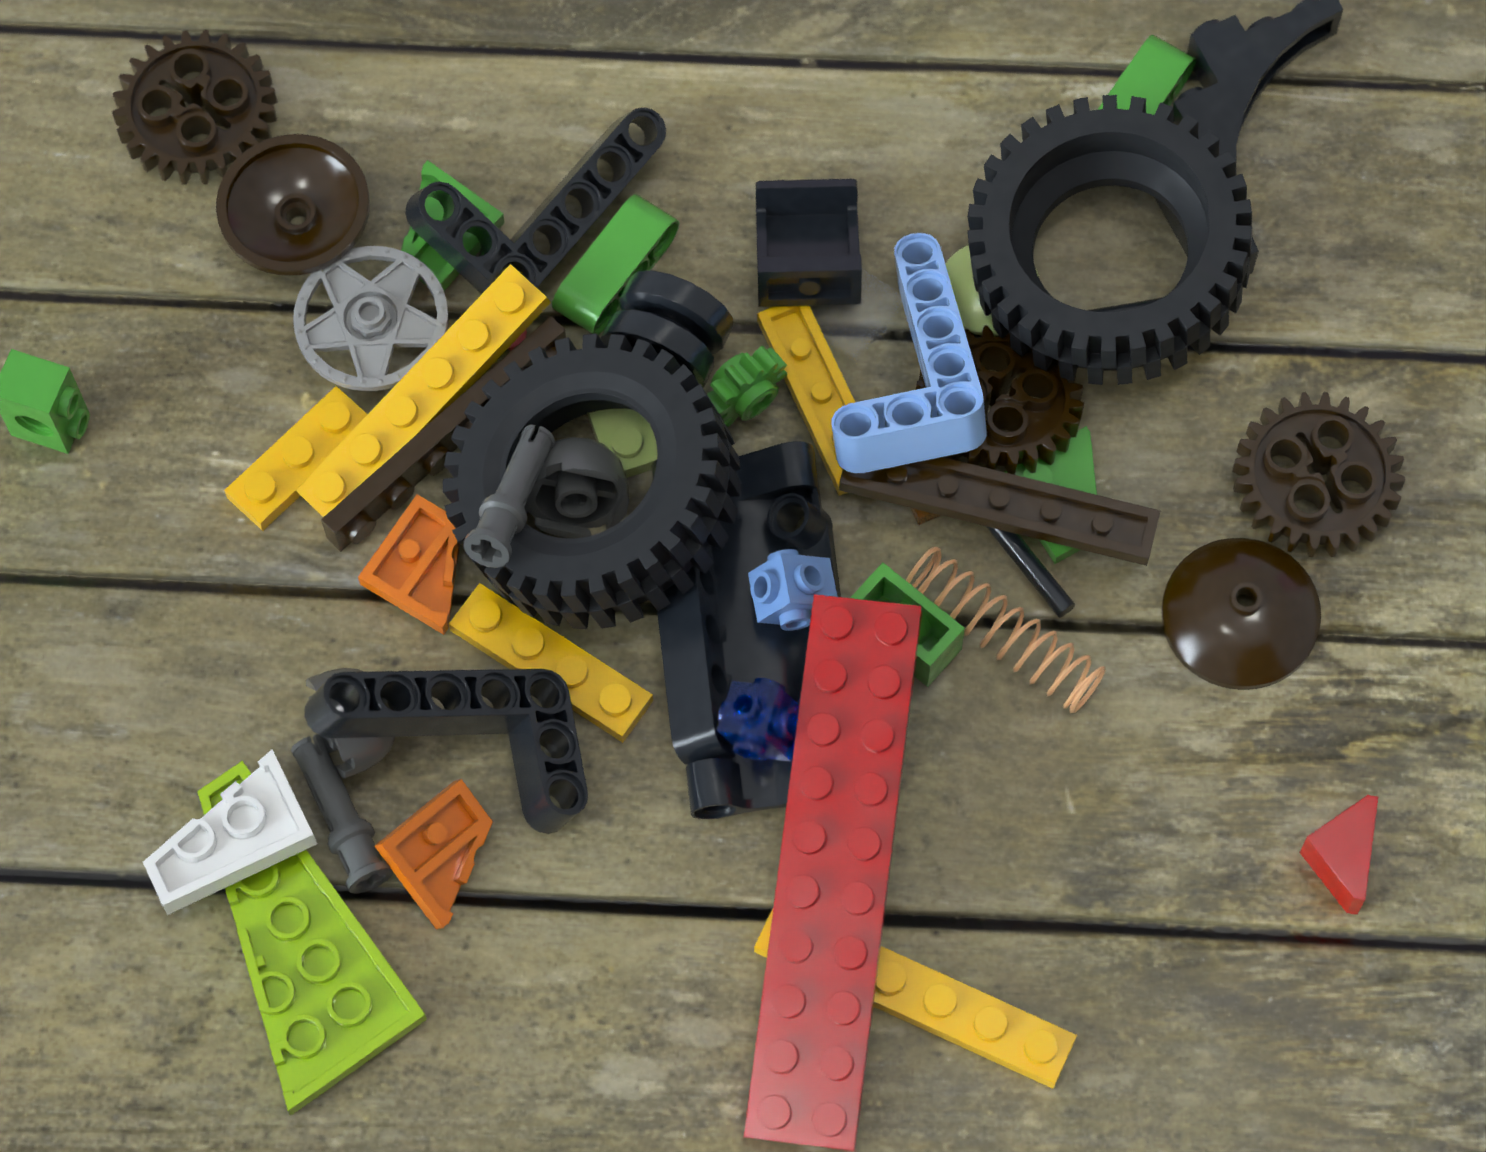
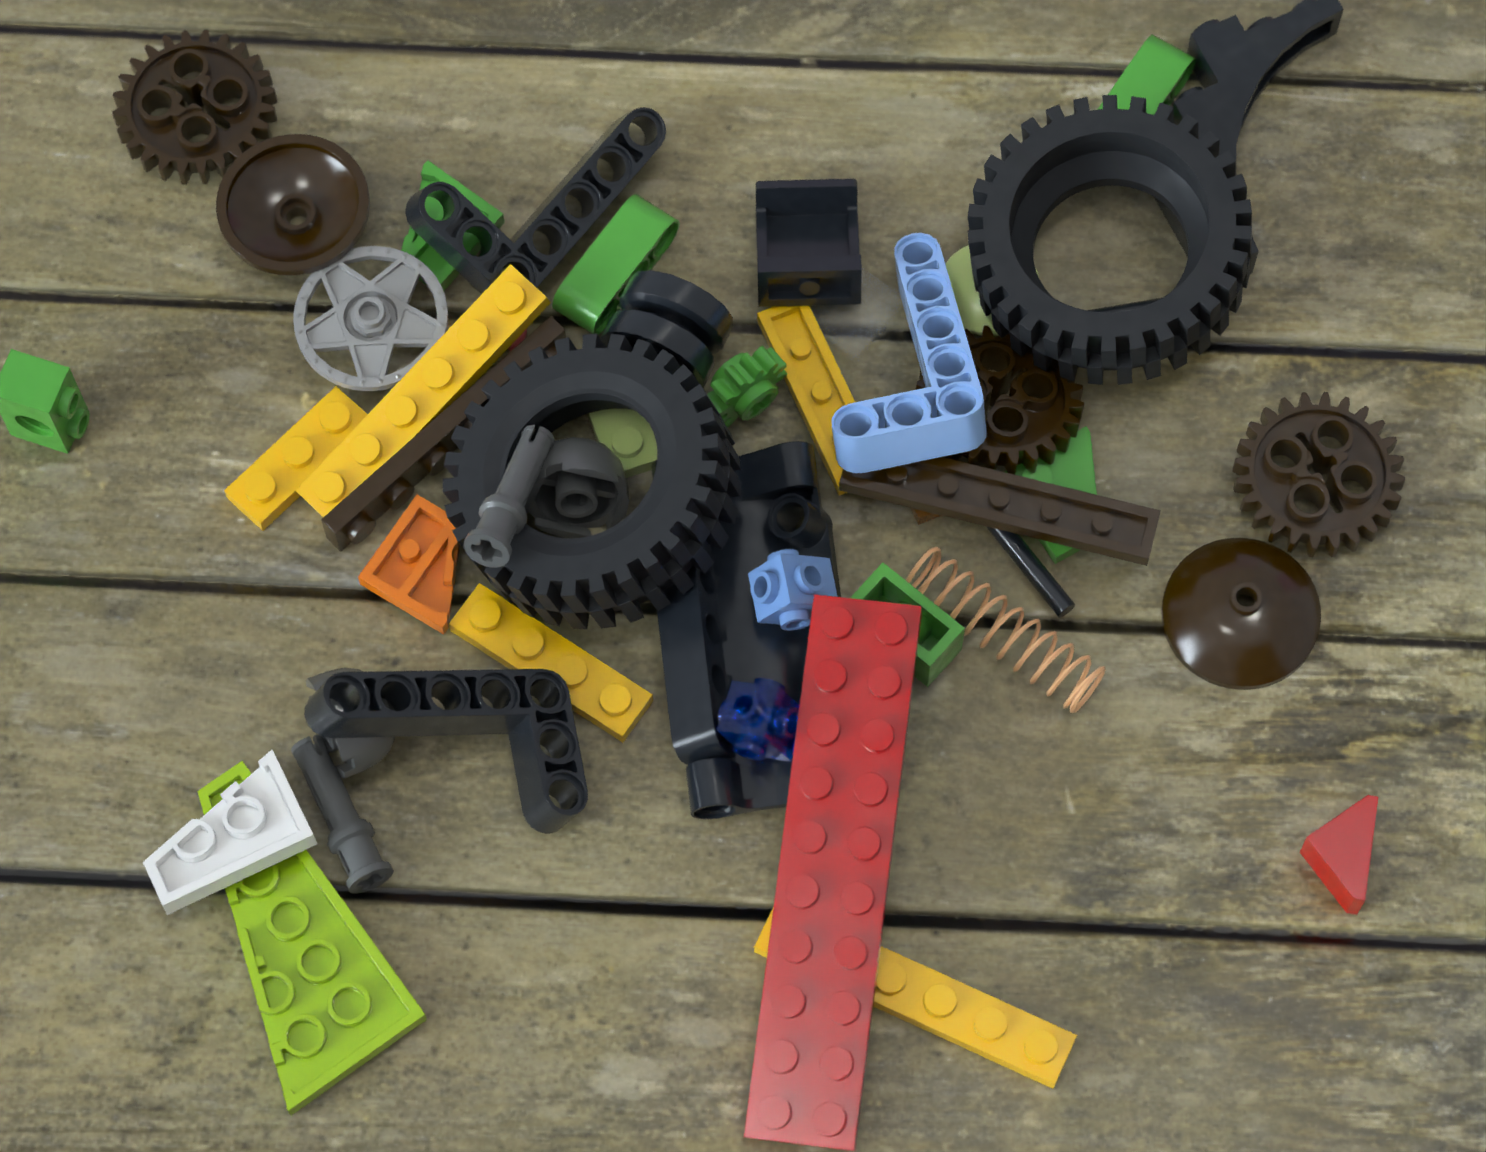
orange wing [374,779,493,929] -> none

